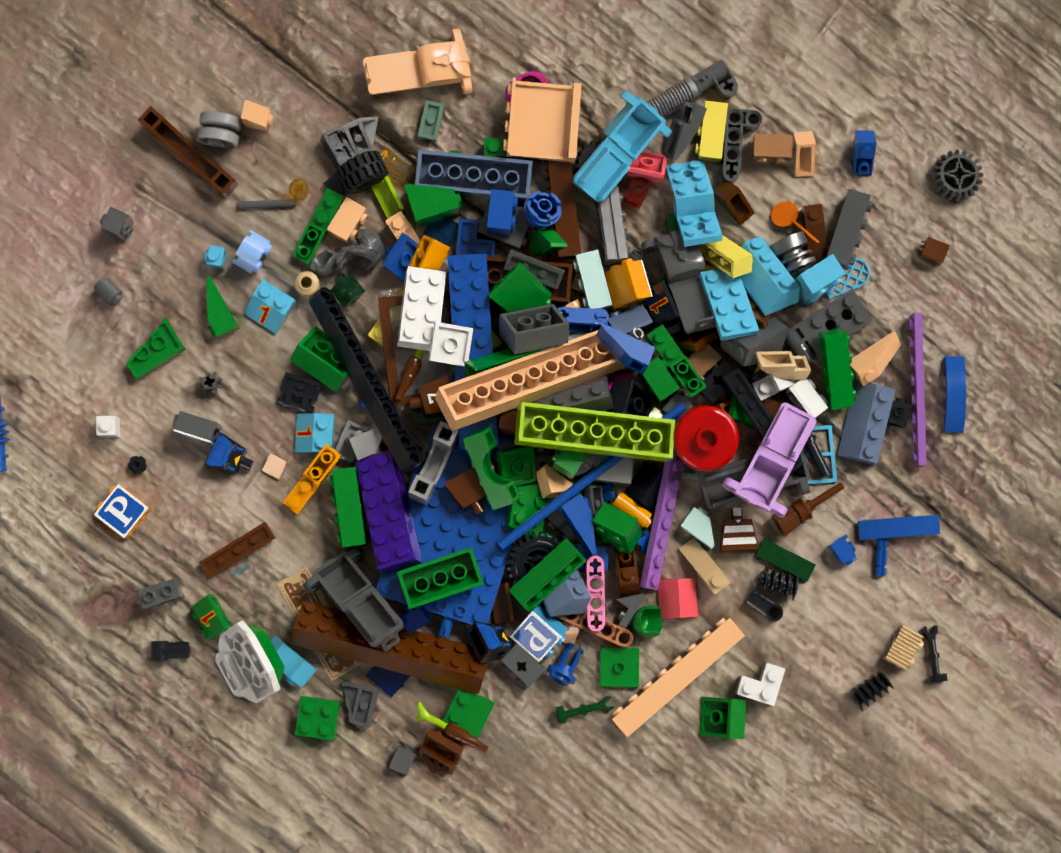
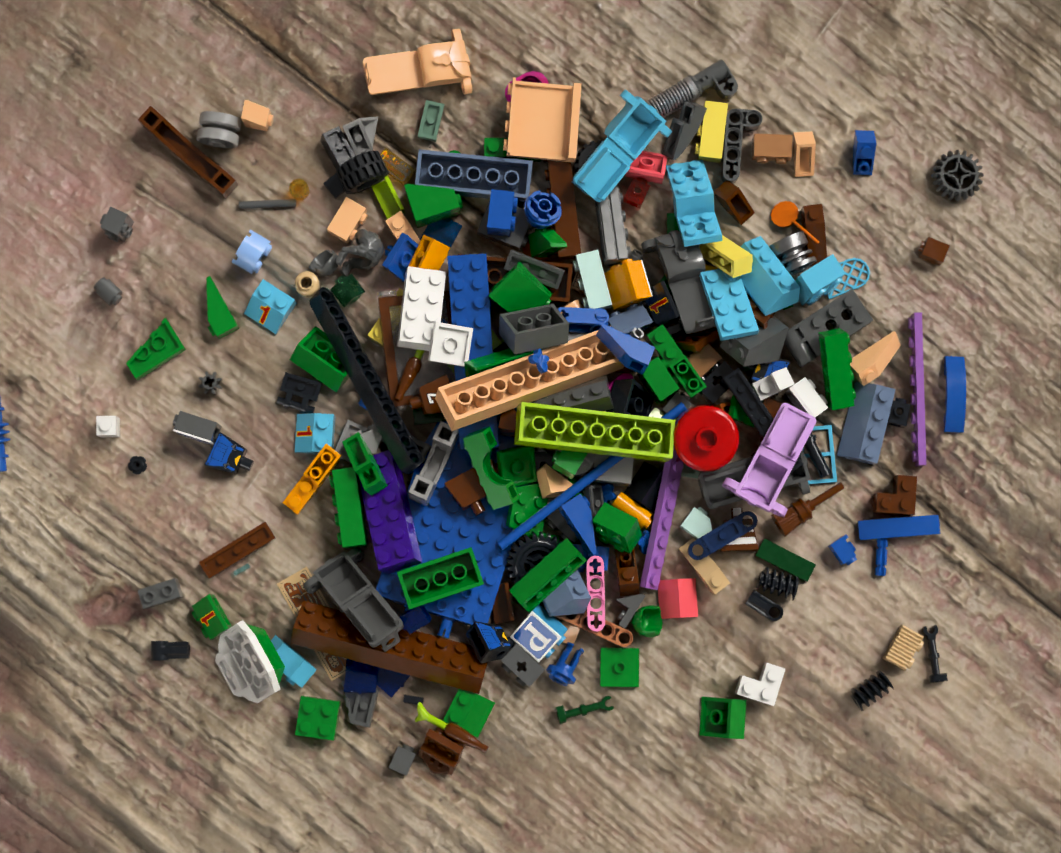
piece [94,484,151,539] -> none
medium azure brick [204,245,228,270] -> none
light nougat slope [262,453,288,480] -> none
green slope [292,188,345,265] -> none
blue plate [456,218,495,257] -> none
light nougat brick [611,618,745,737] -> none
tan slope [755,351,811,380] -> none
dark grey brick [827,189,873,270] -> none
none -> green slope [342,432,388,496]
none -> clear blue piece [344,659,378,695]
none -> black tile [403,694,424,705]
none -> blue piece [528,348,549,373]
none -> dark blue plate [688,511,758,560]
none -> reddish brown brick [873,475,917,516]

